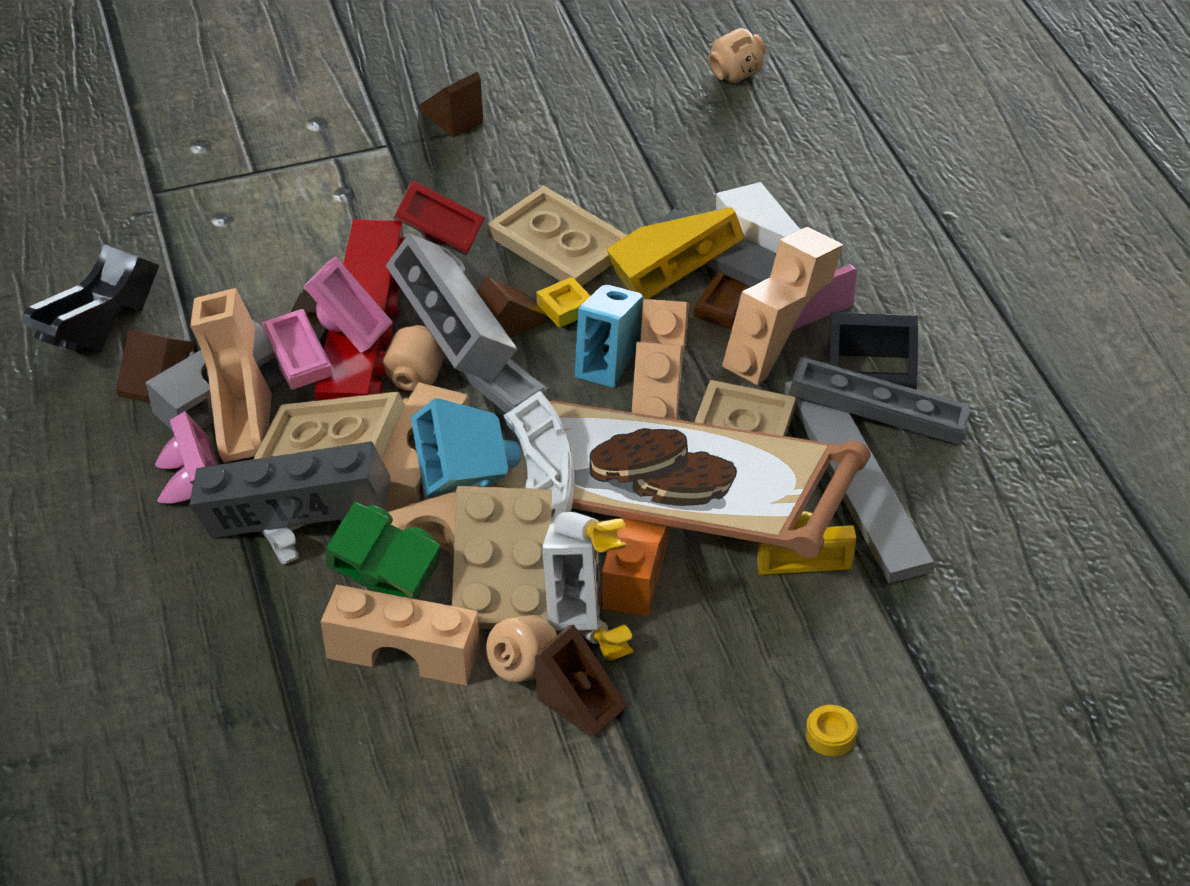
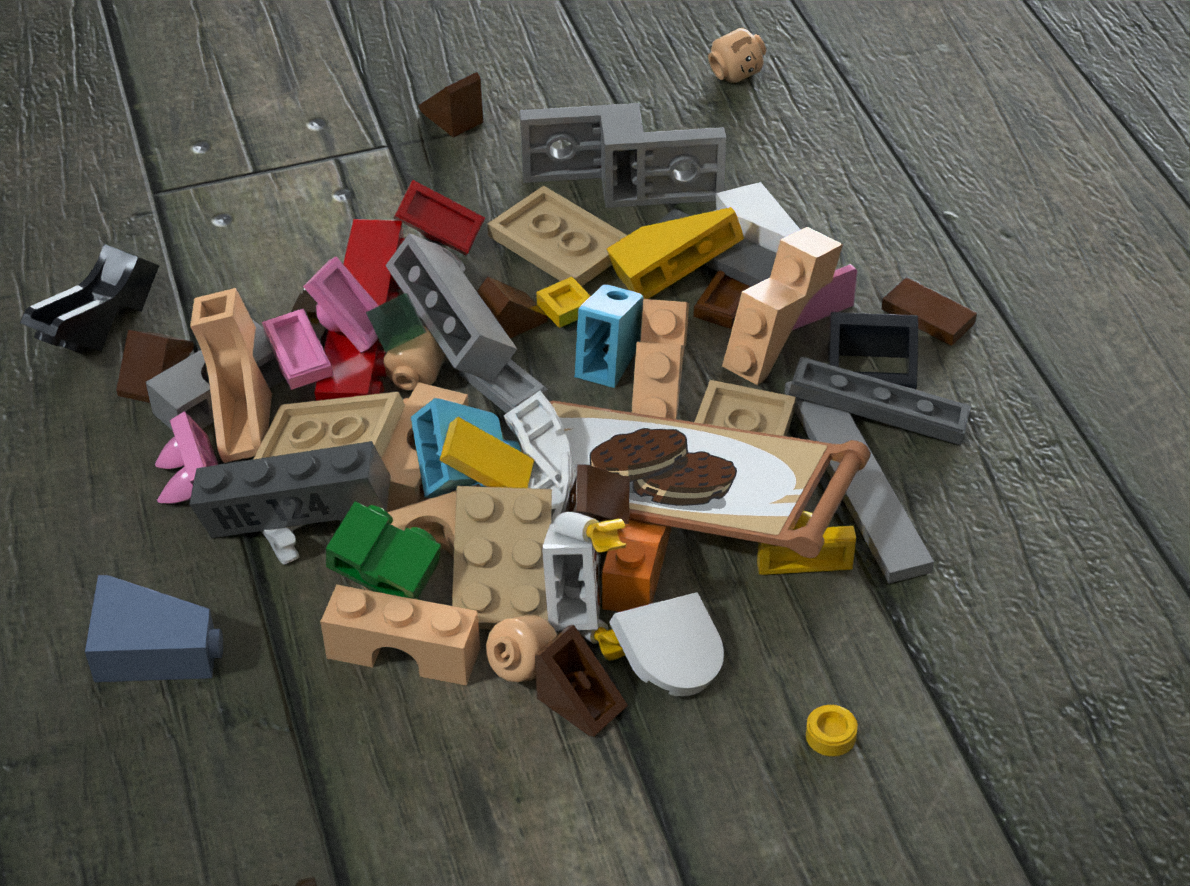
none -> sand blue slope [85,575,223,682]
none -> clear green plate [366,293,426,352]
none -> yellow tile [439,417,534,488]
none -> light grey bracket [520,103,726,208]
none -> reddish brown slope [569,464,630,525]
none -> white tile [609,592,724,696]
none -> reddish brown tile [881,277,977,346]

